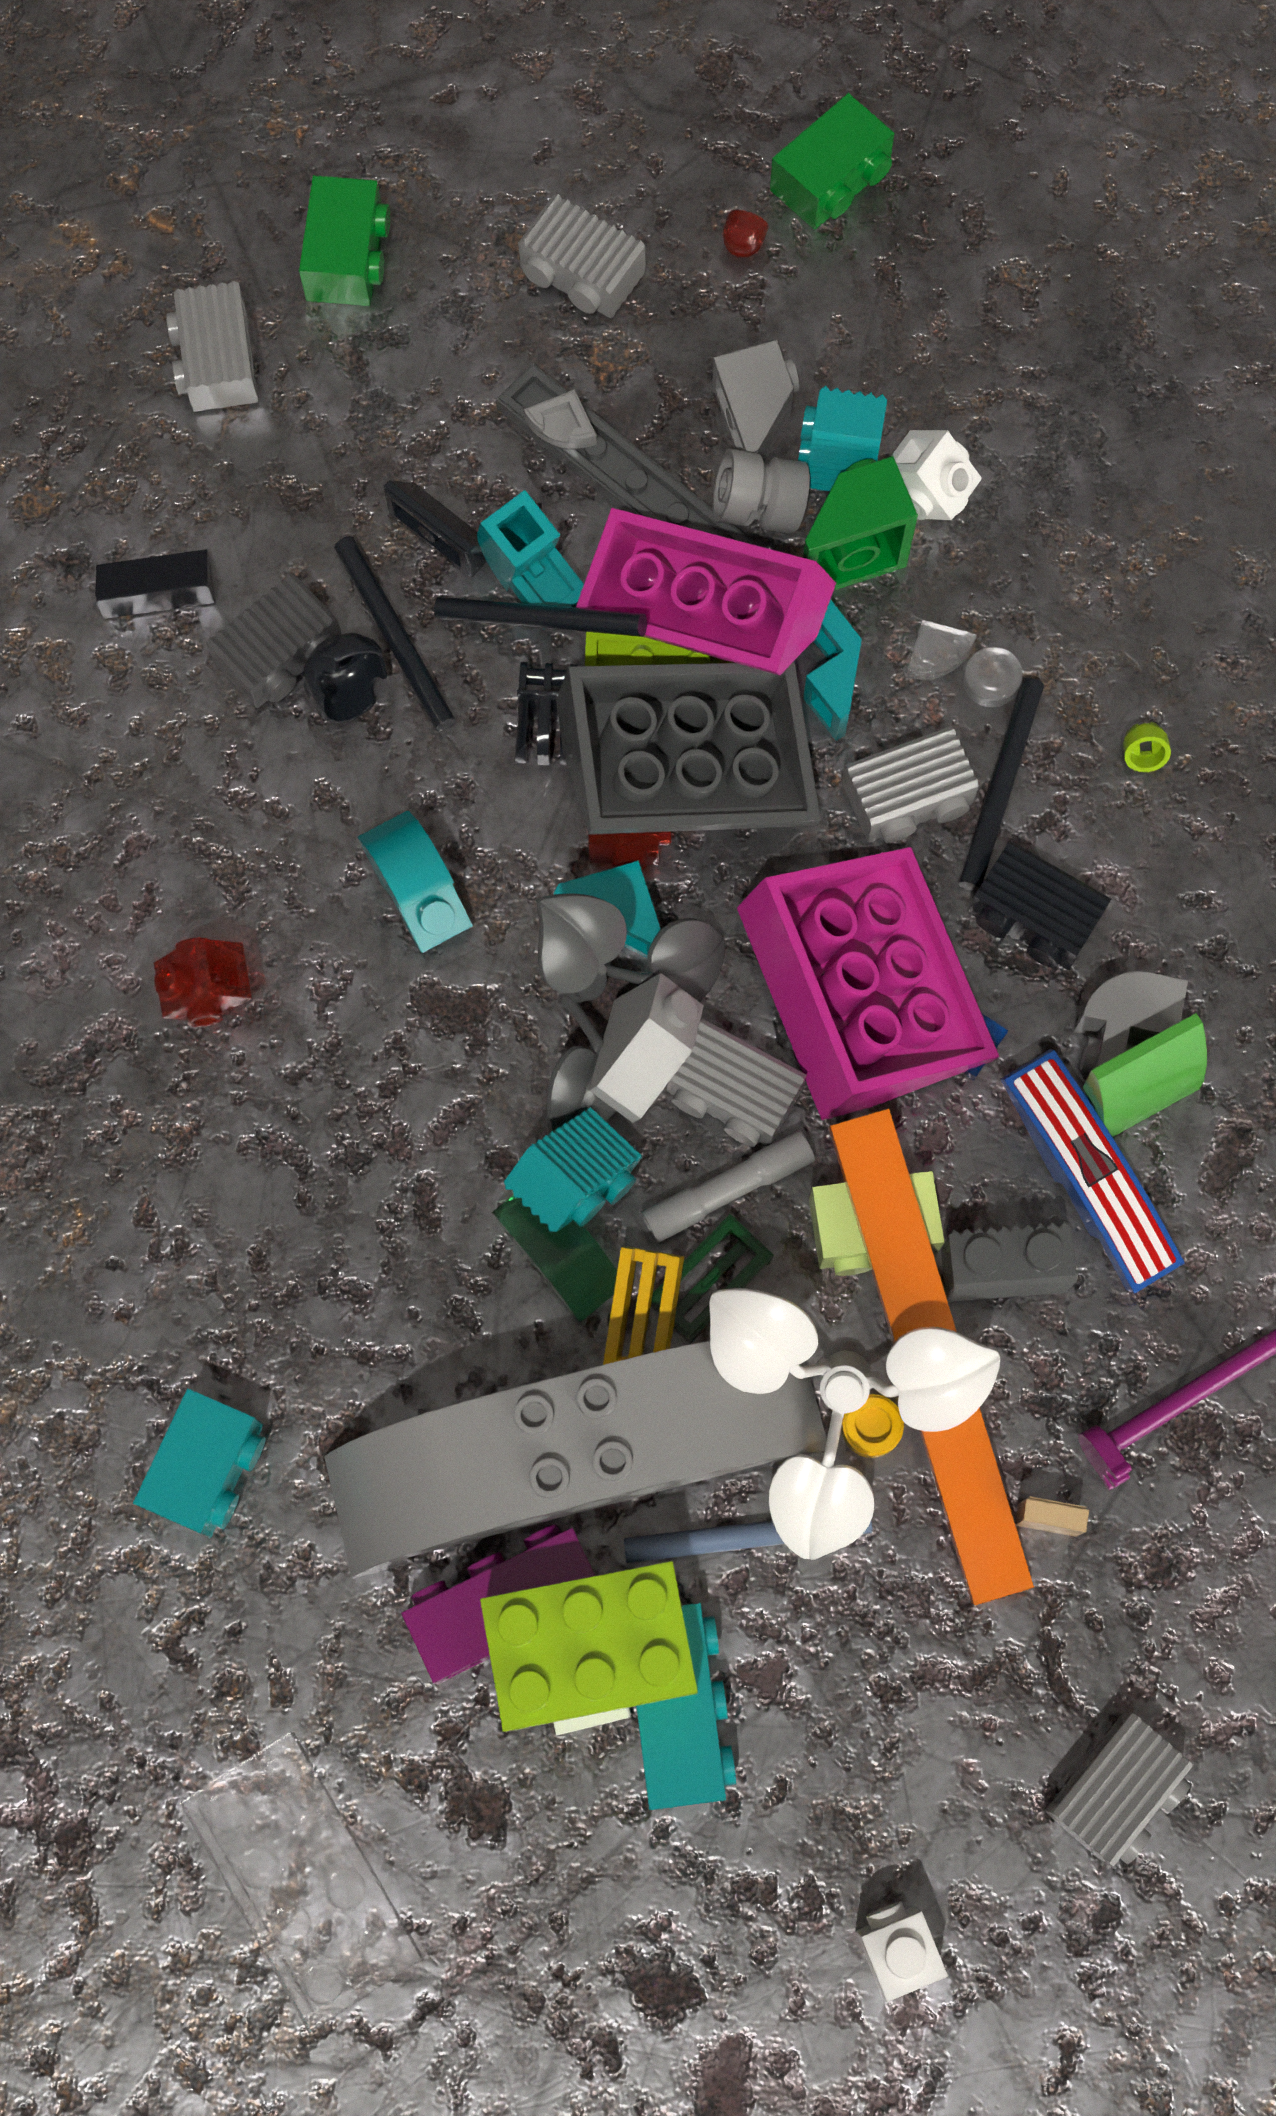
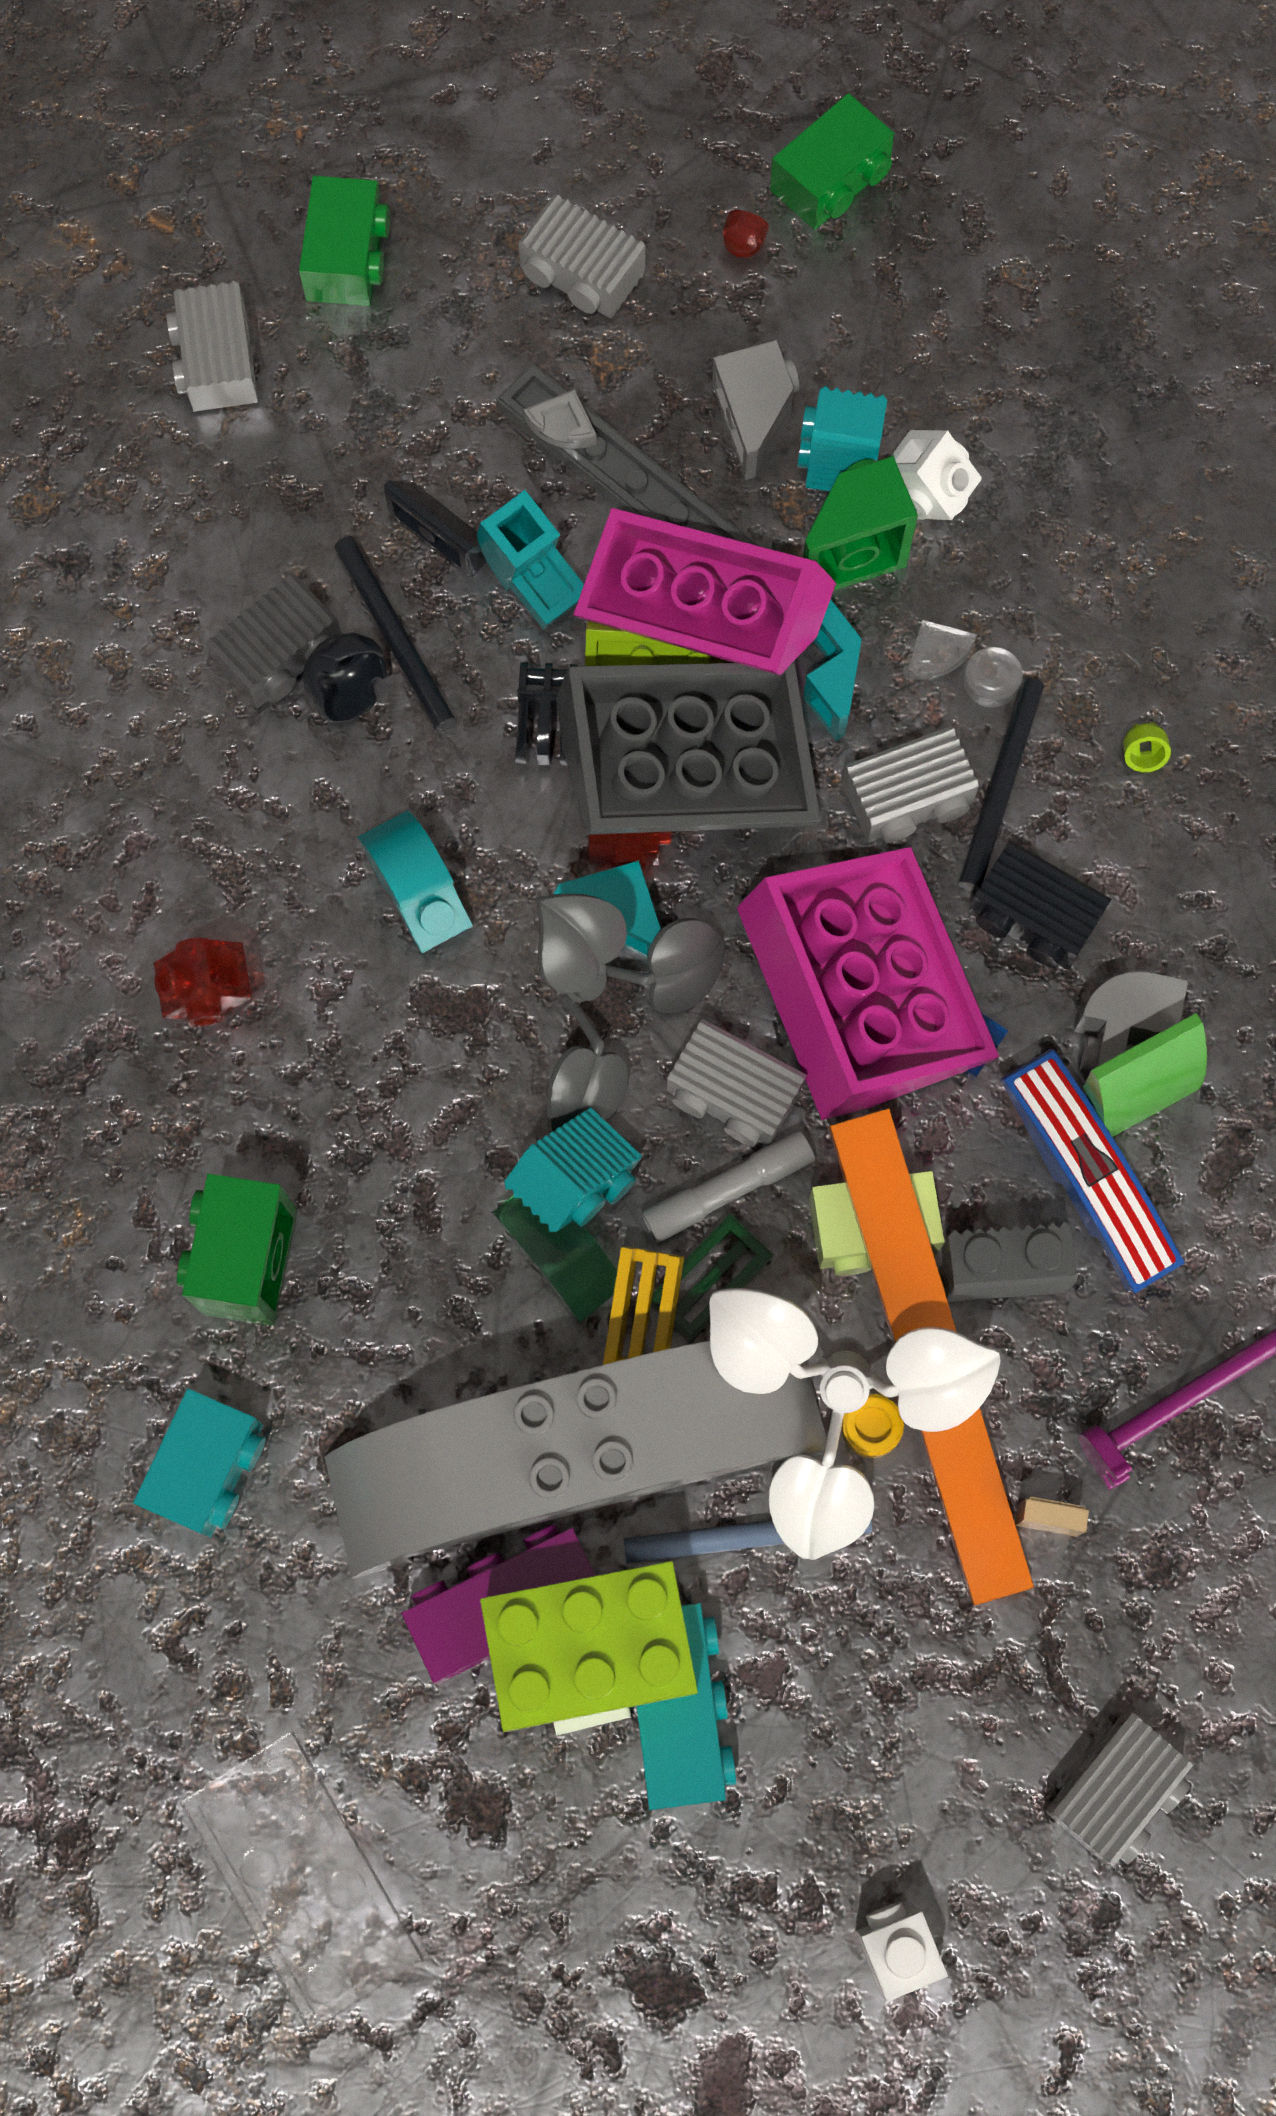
black slope [95,549,215,619] -> none
black bar [434,597,647,637] -> none
light grey slope [589,973,704,1122] -> none
light grey wheel [712,449,810,535] -> none
none -> green brick [177,1173,297,1326]

